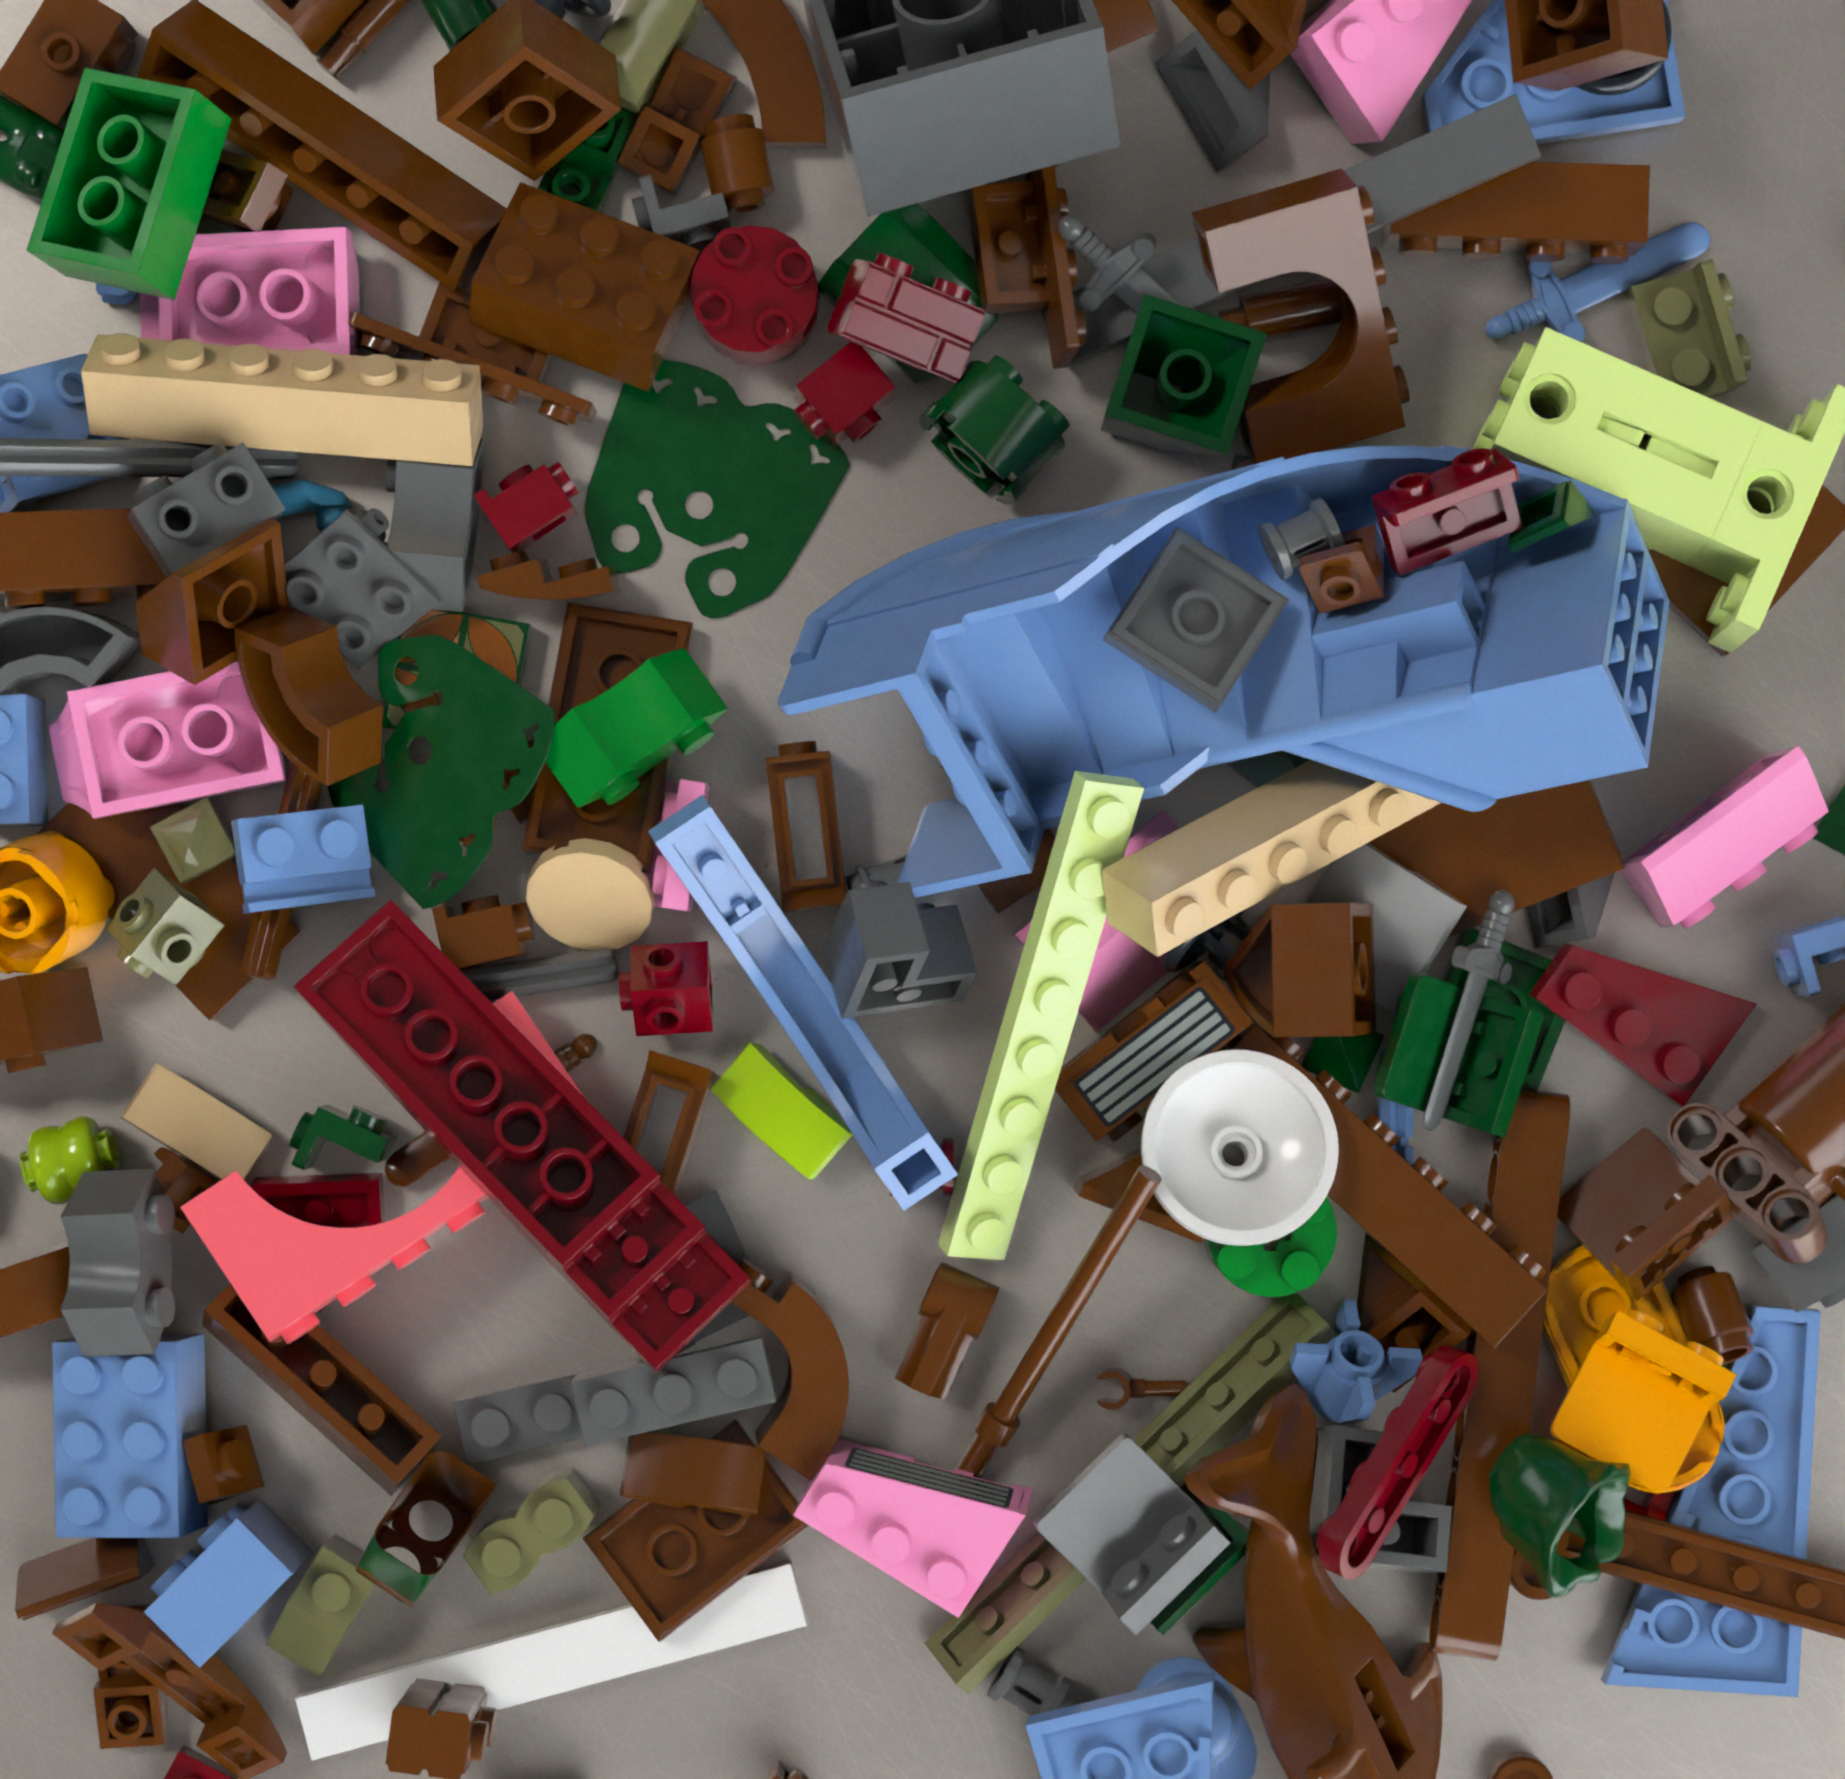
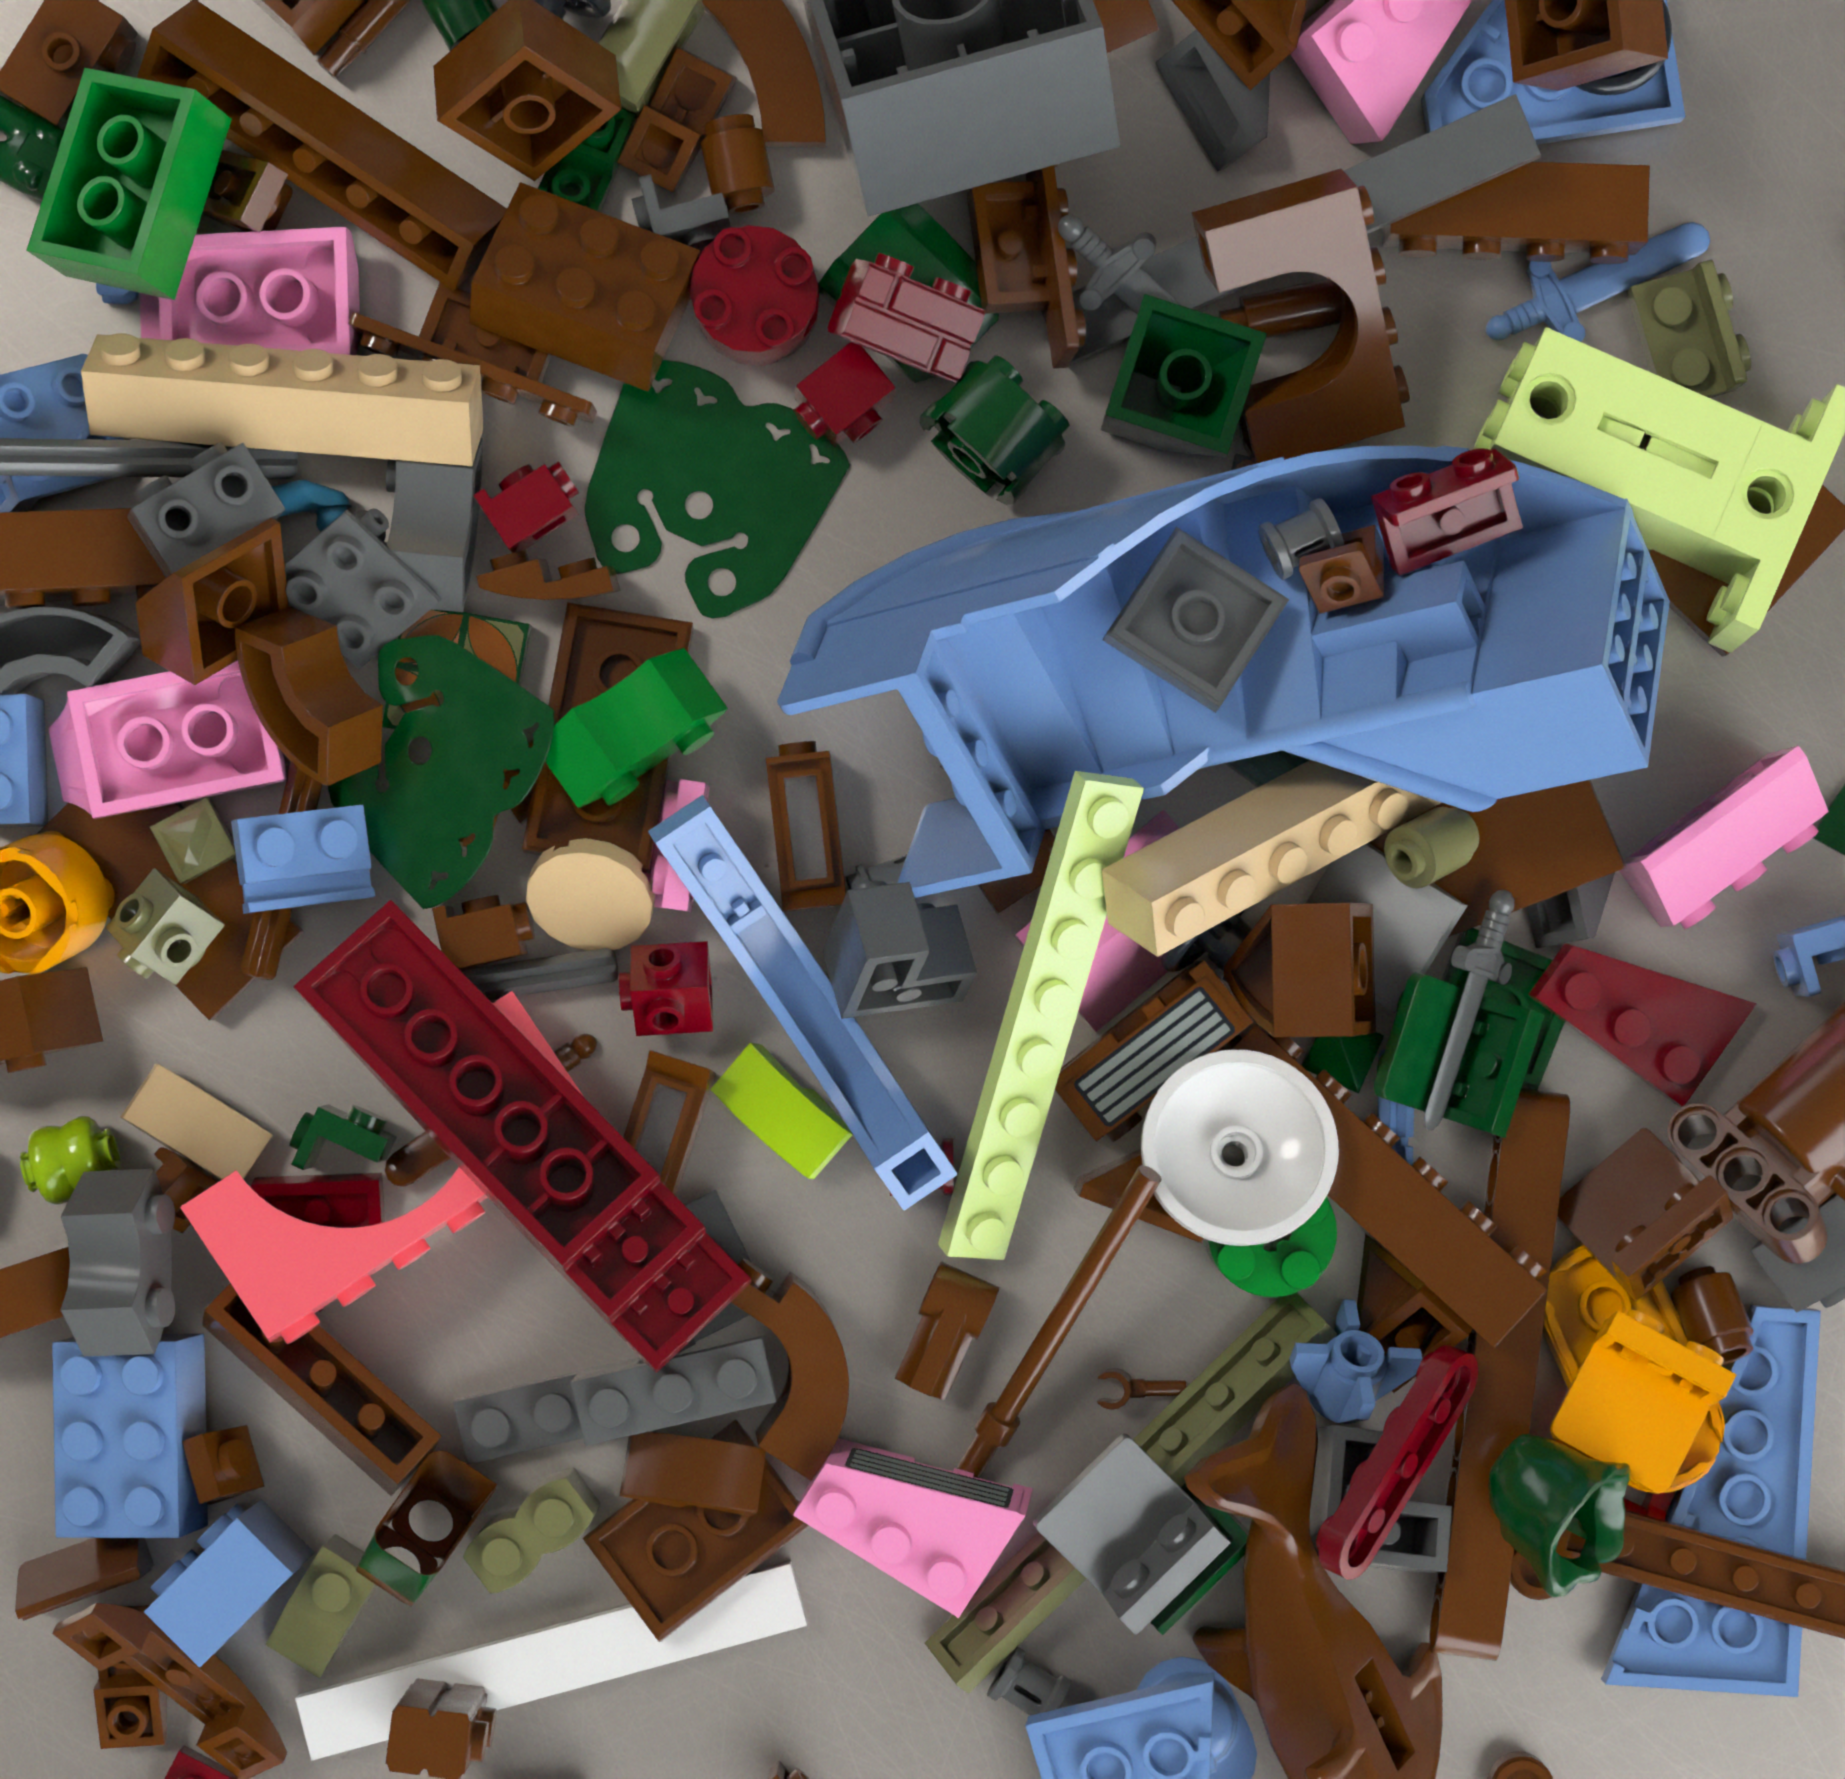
dark green slope [1508,480,1594,553] -> none
none -> olive brick [1384,807,1479,889]

